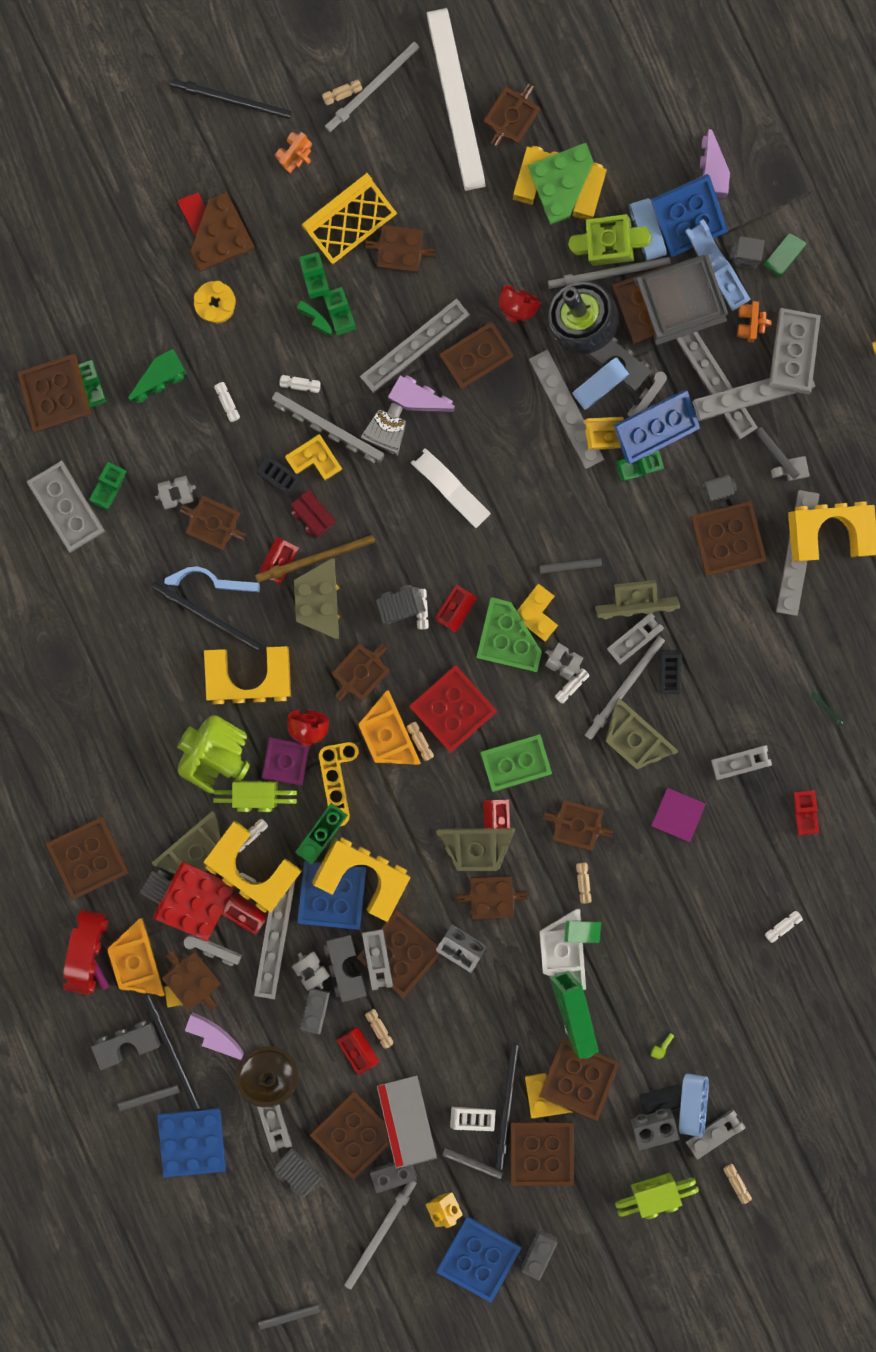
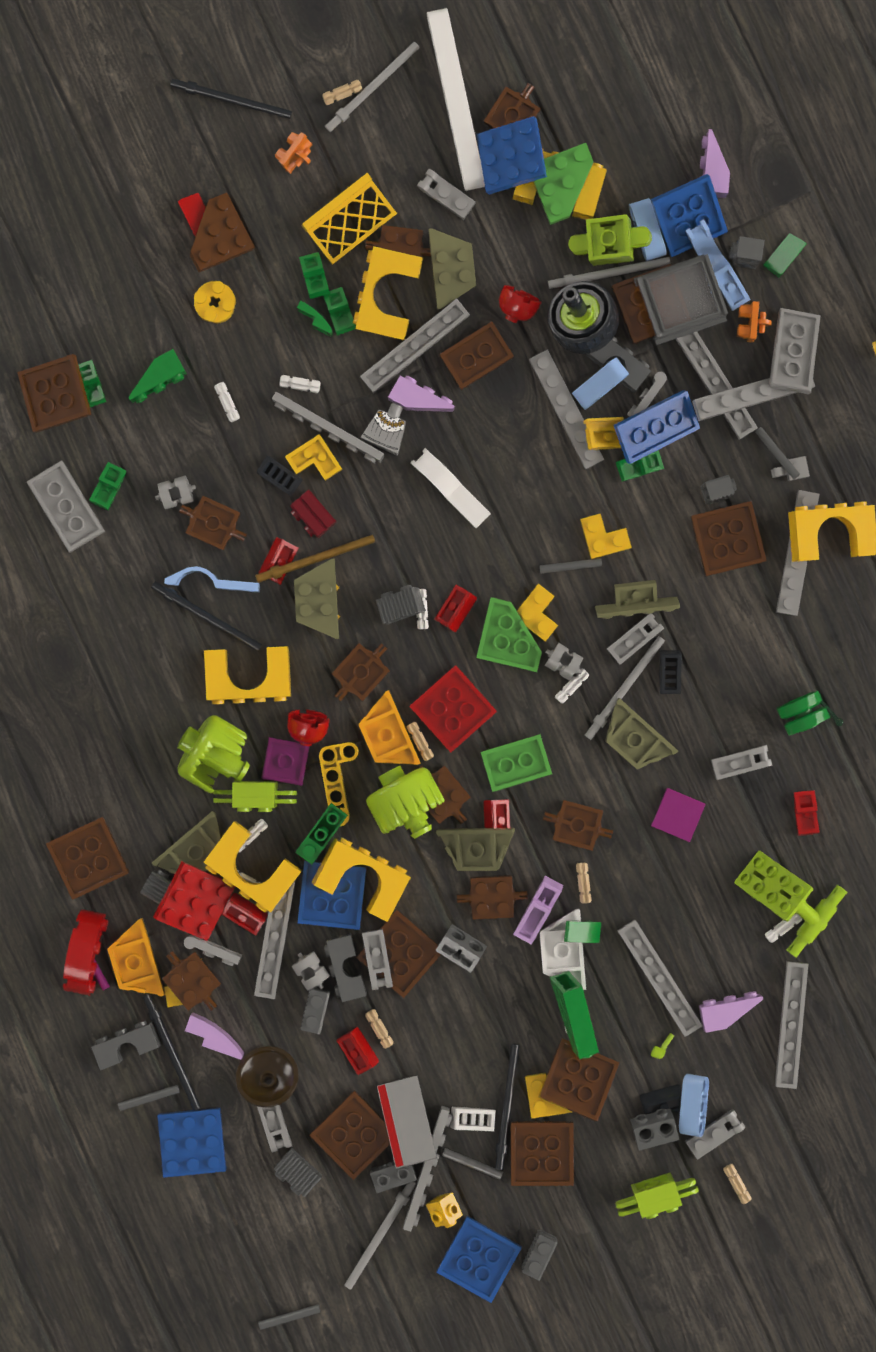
none -> yellow arch [353,246,423,340]
none -> lime piece [366,766,444,839]
none -> light grey plate [403,1106,452,1232]
none -> light grey plate [417,169,476,220]
none -> reddish brown plate [419,765,471,825]
none -> olive wing [428,228,476,309]
none -> blue plate [476,116,547,194]
none -> lavender slope [513,876,563,945]
none -> yellow plate [580,514,632,559]
none -> light grey plate [617,920,702,1037]
none -> lavender slope [699,991,763,1033]
none -> lime plate [734,851,848,958]
none -> light grey plate [775,961,808,1089]
none -> green wheel [776,690,830,736]

